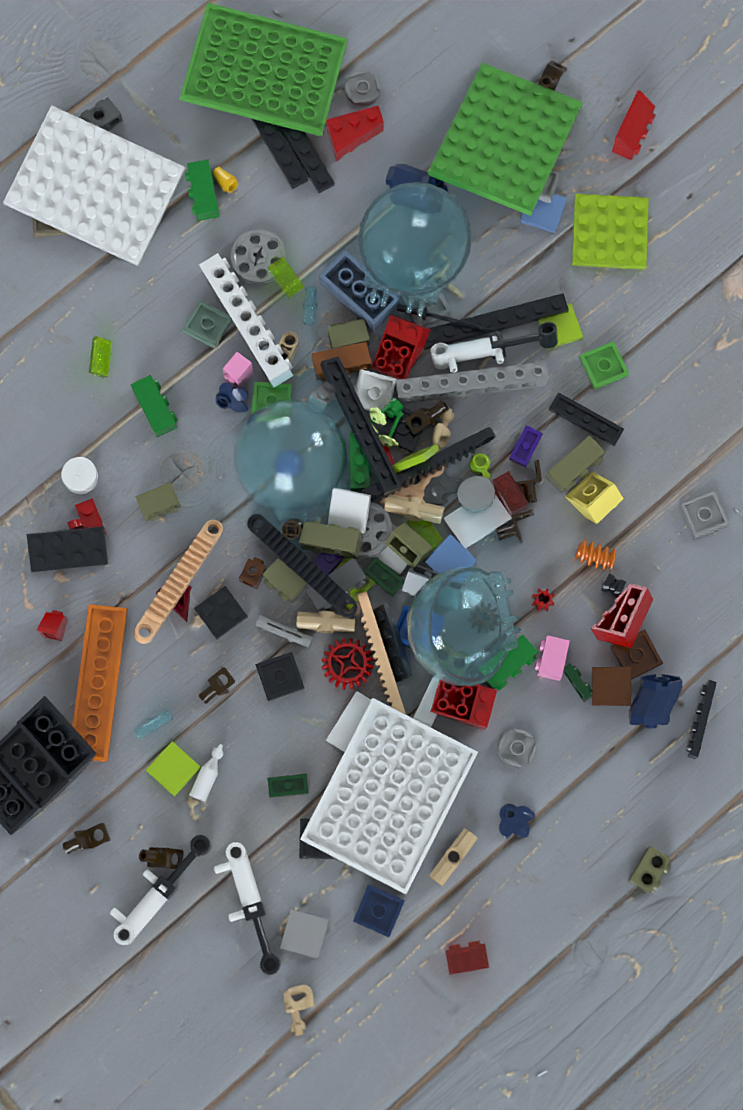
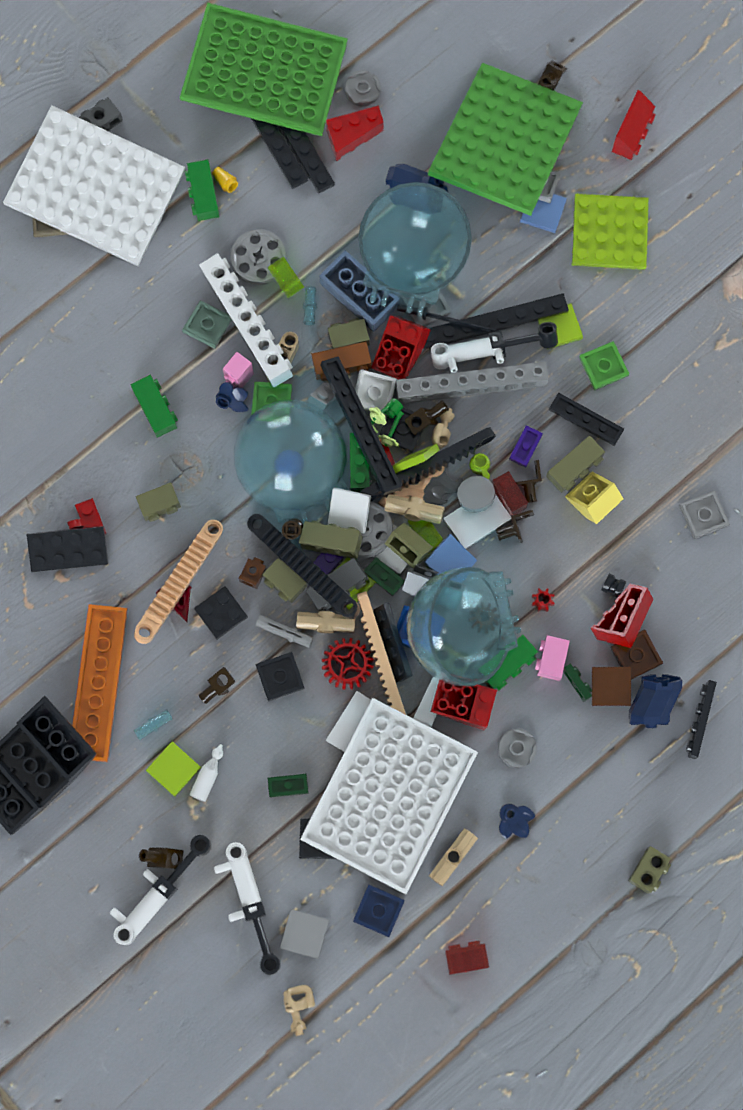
red slope [37,610,68,641] -> none
white head [61,457,98,494] -> none
dark brown bracket [63,823,111,854] -> none
clear neon green plate [89,336,112,378] -> none
orange piece [574,539,616,573] -> none

